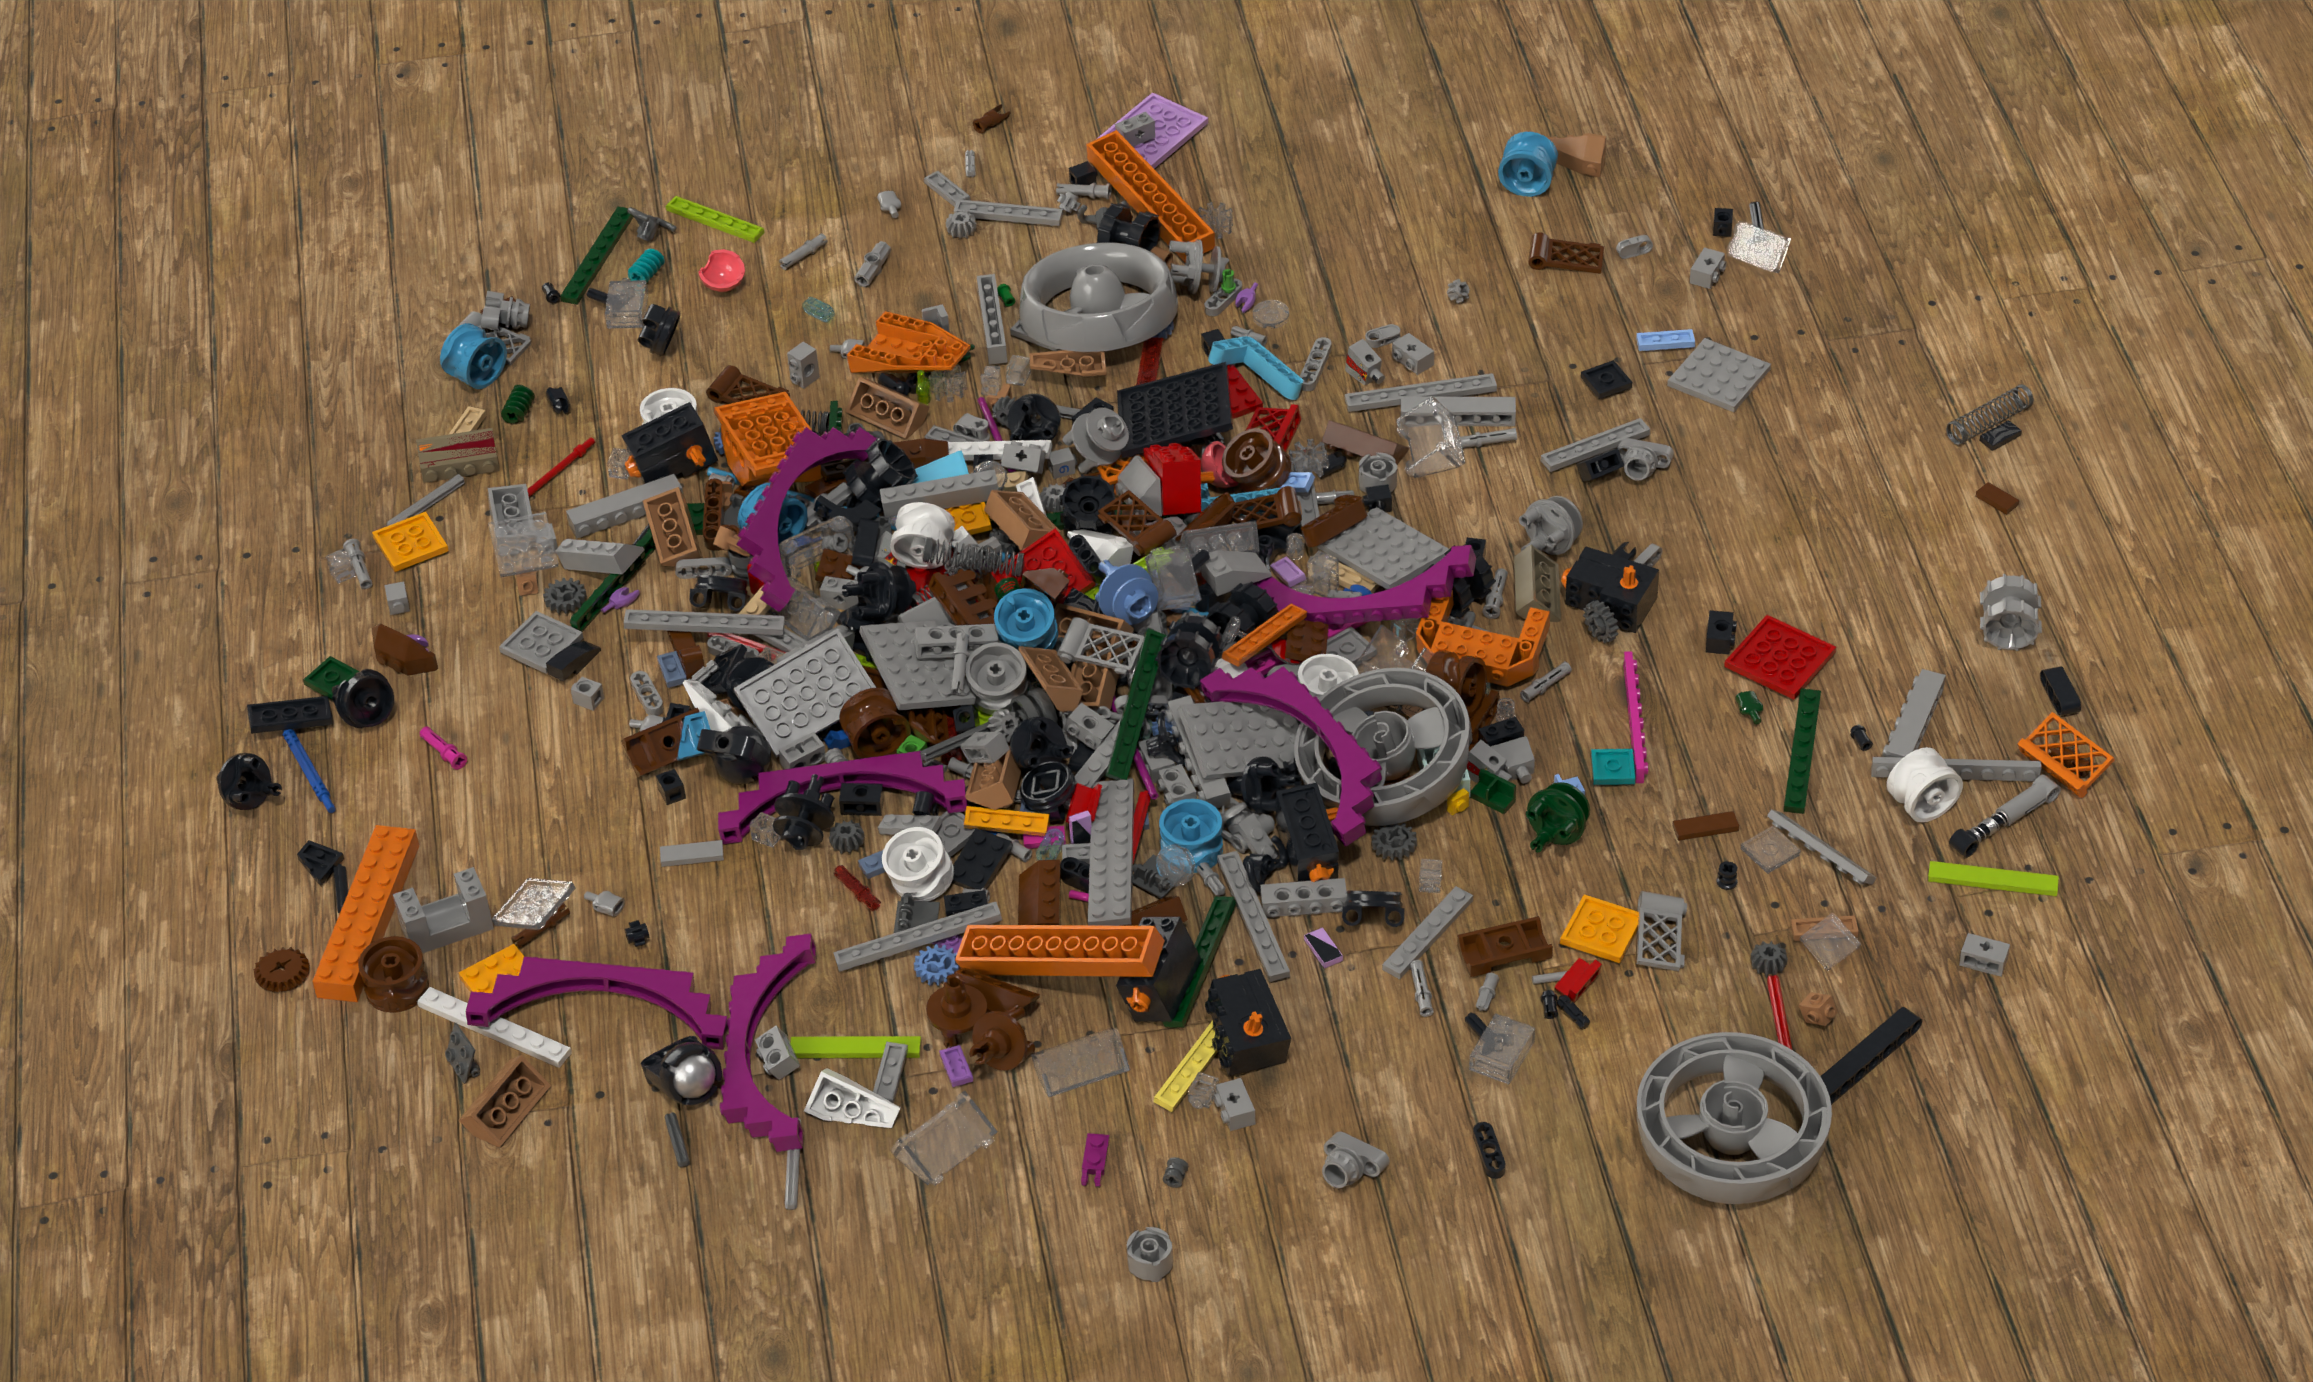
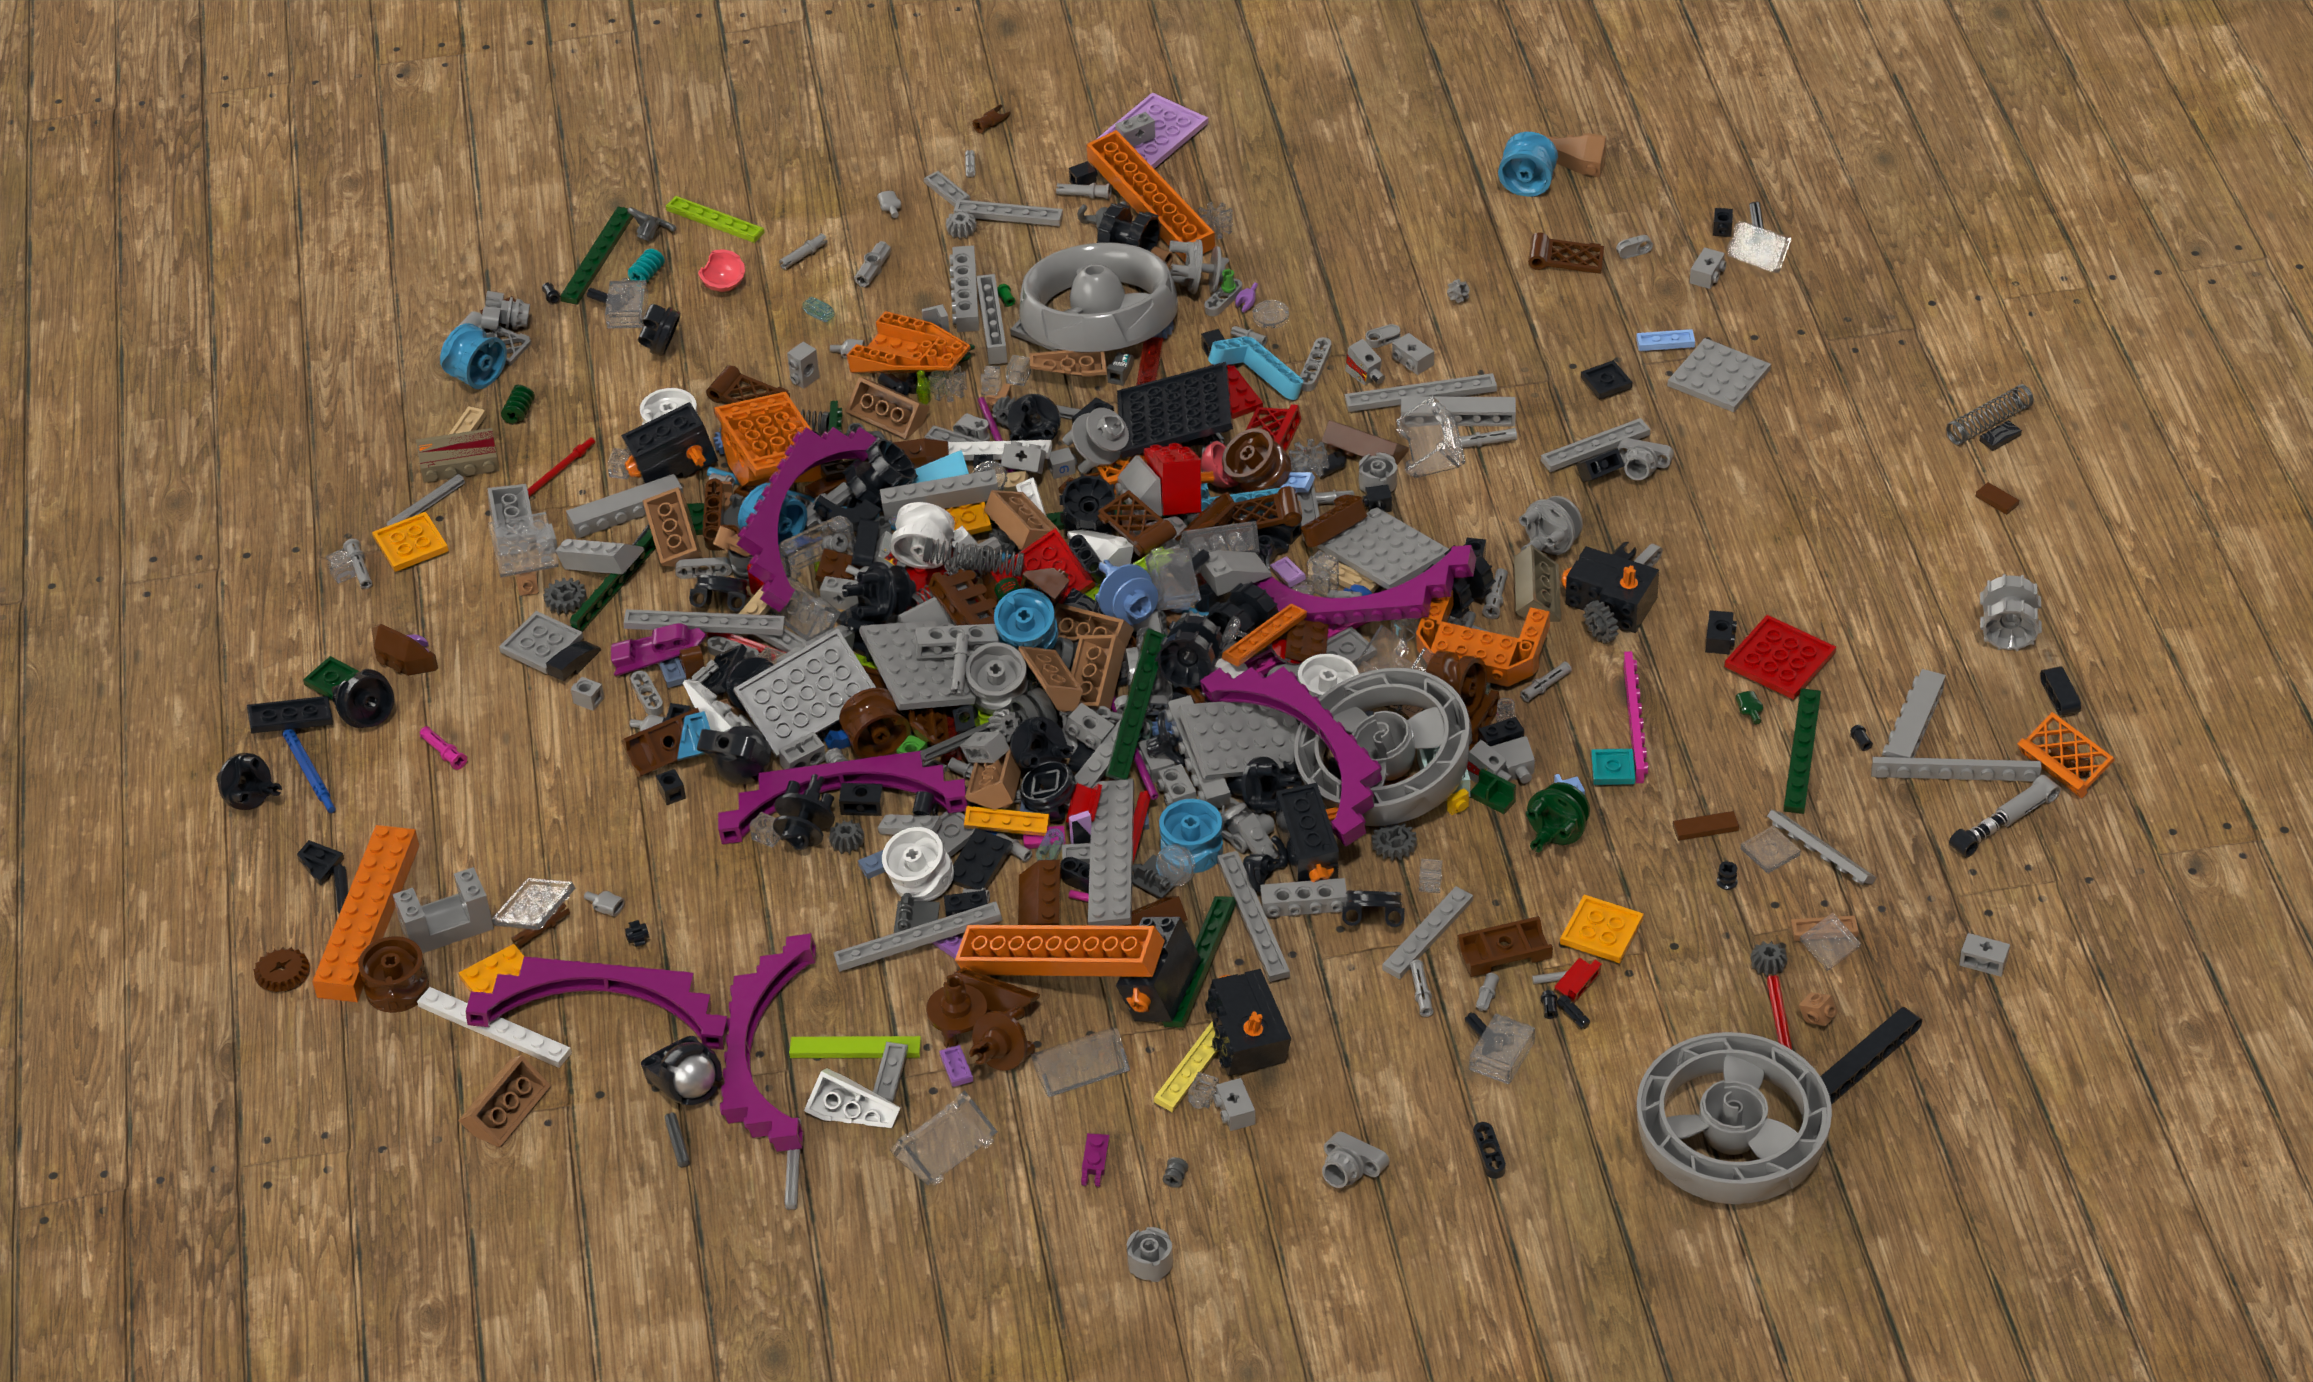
light grey brick [385,582,410,615] -> none
dark grey hinge [445,1023,480,1084] -> none
black piece [546,387,571,415] -> none
medium lavender hand [601,587,640,613] -> none
light grey tile [660,840,724,867] -> none
light grey brick [755,1026,800,1080] -> none
clear red pin [833,865,881,911] -> none
medium blue gear [914,944,960,986] -> none
light grey gear [1040,483,1066,513] -> none
light grey gear [1057,191,1081,213] -> none
light grey piece [1057,617,1144,675] -> none
light grey axle [1196,862,1226,896] -> none
clear bush [1286,533,1305,560] -> none
tile [1304,928,1343,968] -> none
light grey piece [1636,891,1687,971] -> none
white piece [1887,747,1963,823] -> none
lime tile [1928,861,2059,896] -> none
none -> magenta panel [611,623,707,676]
none -> light grey brick [949,245,979,332]
none -> dark grey leg [1107,352,1134,386]

